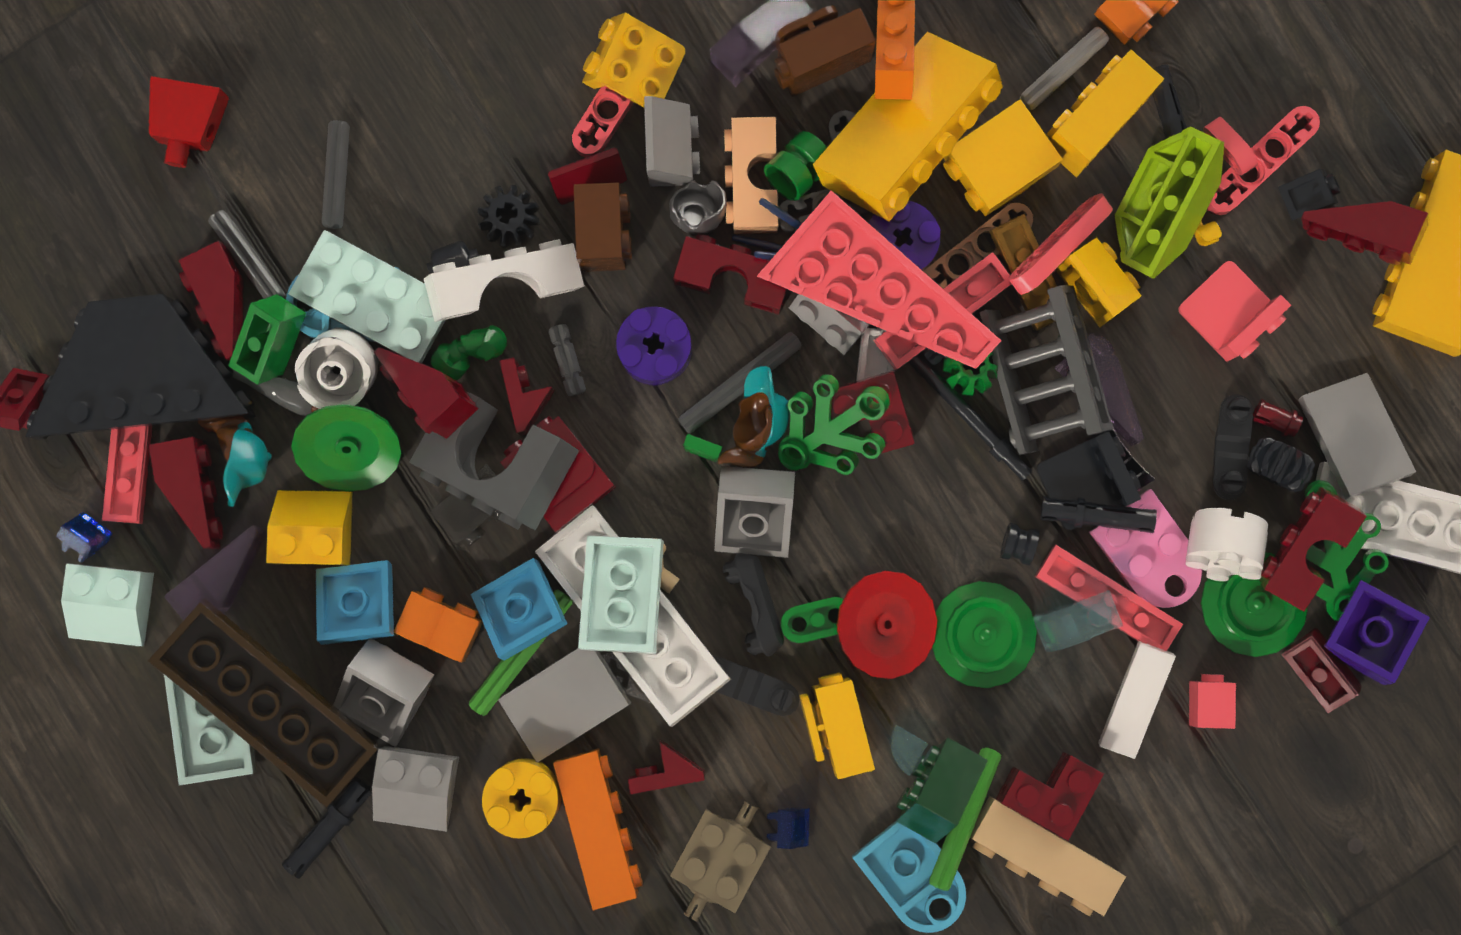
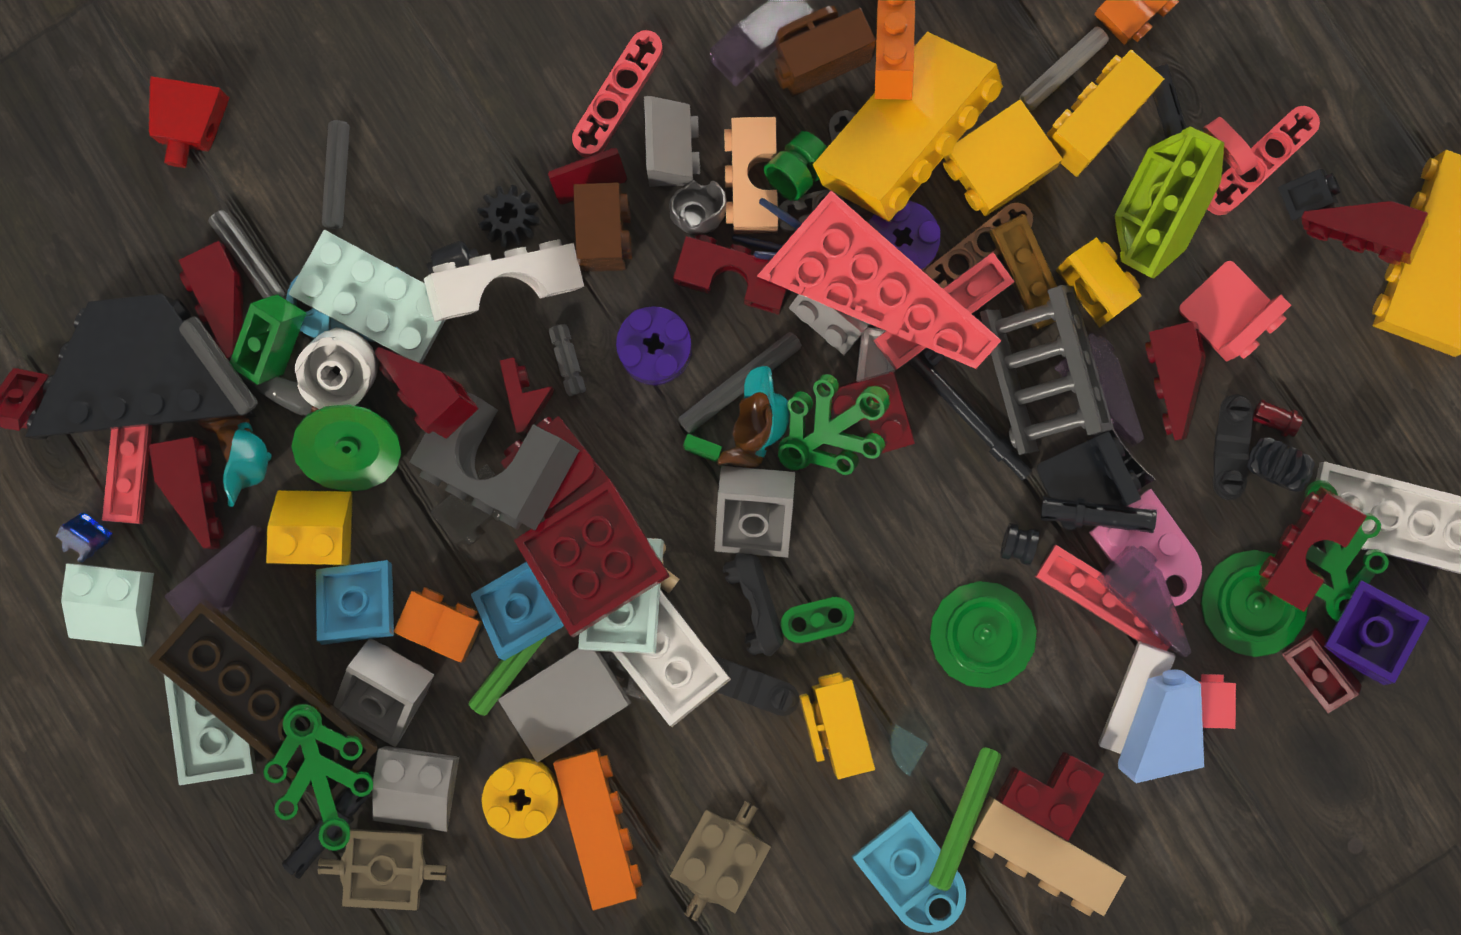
green arm [430,325,507,380] -> none
yellow bracket [582,12,685,107] -> none
dark red slope [628,740,705,794] -> none
clear blue tile [767,807,810,849] -> none
red piece [837,571,937,679] -> none
dark green brick [896,738,988,843] -> none
green piece [943,352,998,396] -> none
coral beam [1008,193,1113,295] -> none
clear light blue brick [1033,590,1123,652] -> none
white brick [1186,508,1268,581] -> none
yellow hand [1194,221,1222,246] -> none
light grey tile [1298,373,1416,500] -> none
none -> dark grey axle [179,317,258,415]
none -> green plant [264,704,373,851]
none -> dark tan plate [318,829,448,911]
none -> dark red plate [514,479,670,638]
none -> clear purple slope [1096,545,1191,657]
none -> light blue slope [1118,669,1204,783]
none -> dark red slope [1145,321,1206,441]

